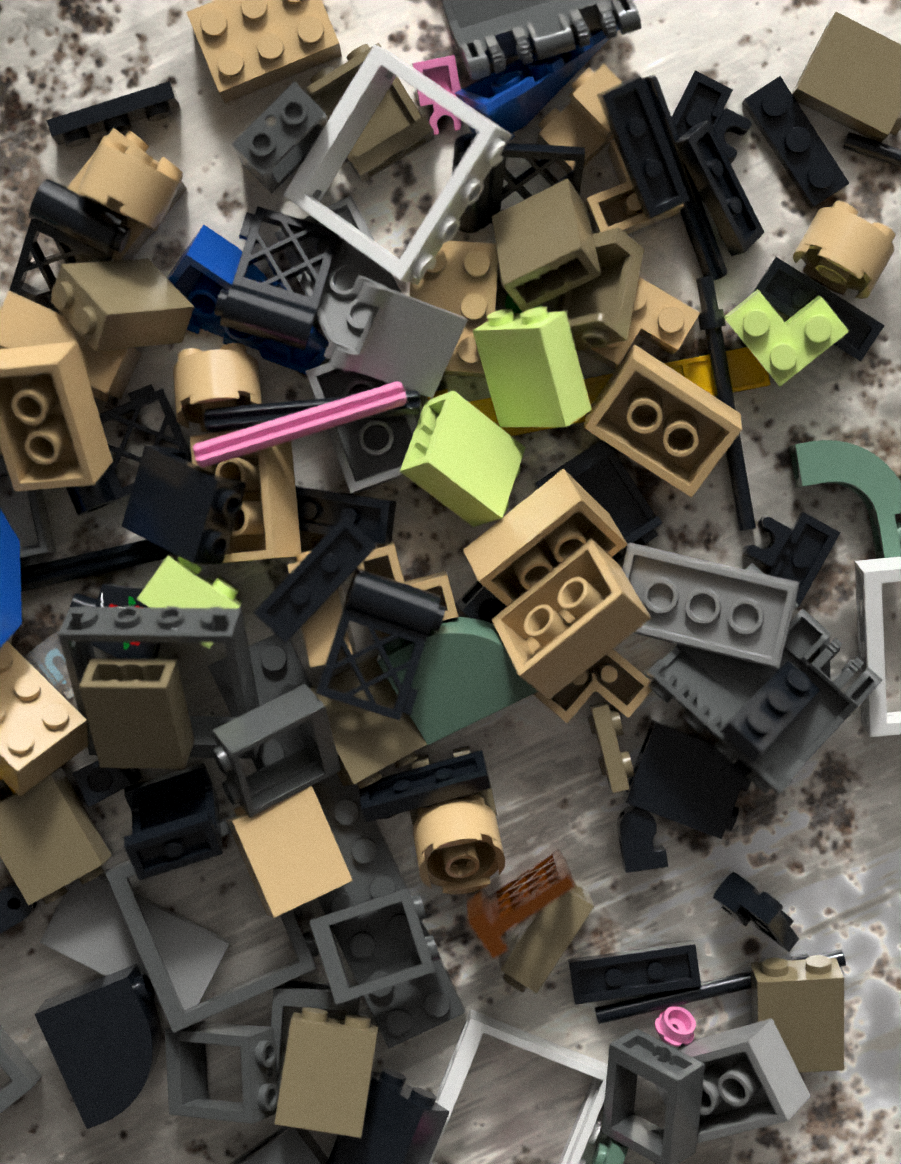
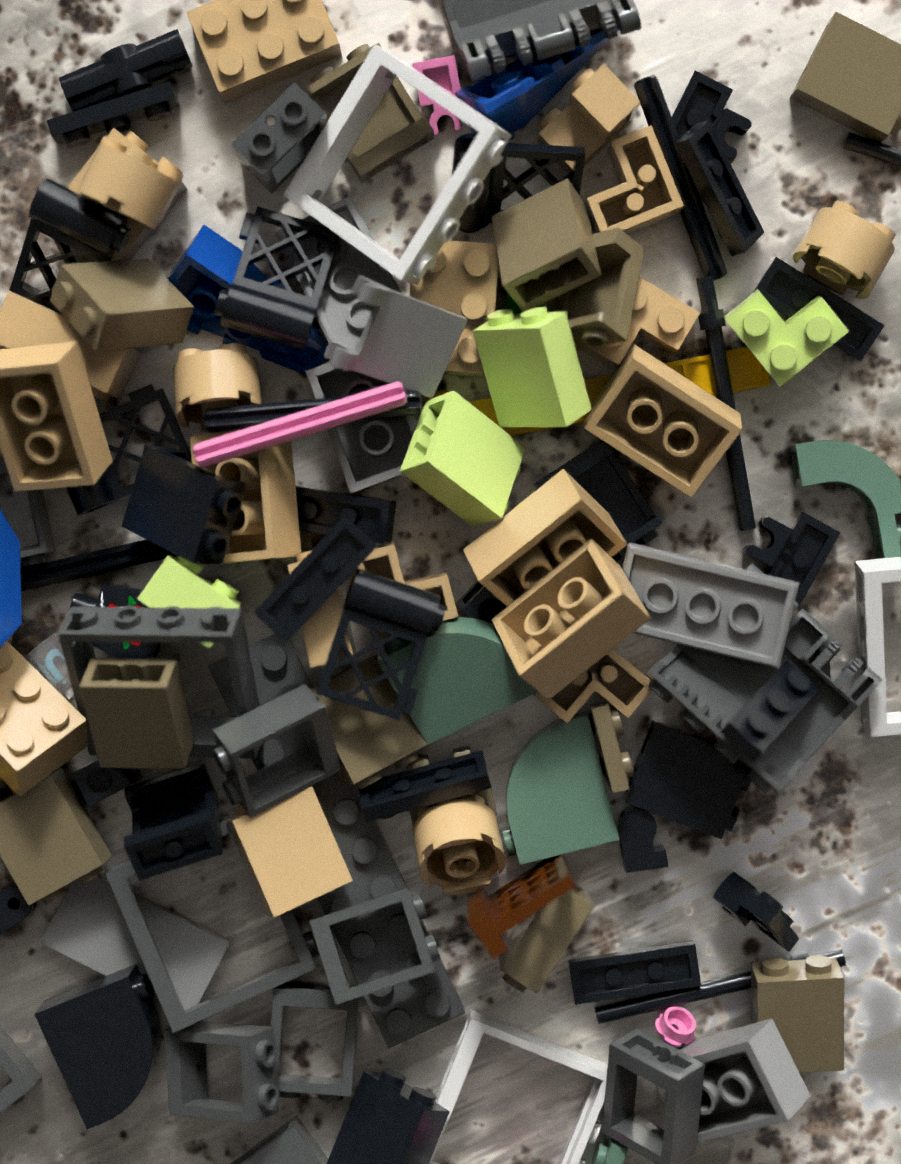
dark tan brick [274,1008,379,1138] -> none
black plate [597,76,690,219] -> none
black plate [742,76,849,209] -> none
none -> black piece [59,29,193,112]
none -> sand green brick [502,712,619,865]

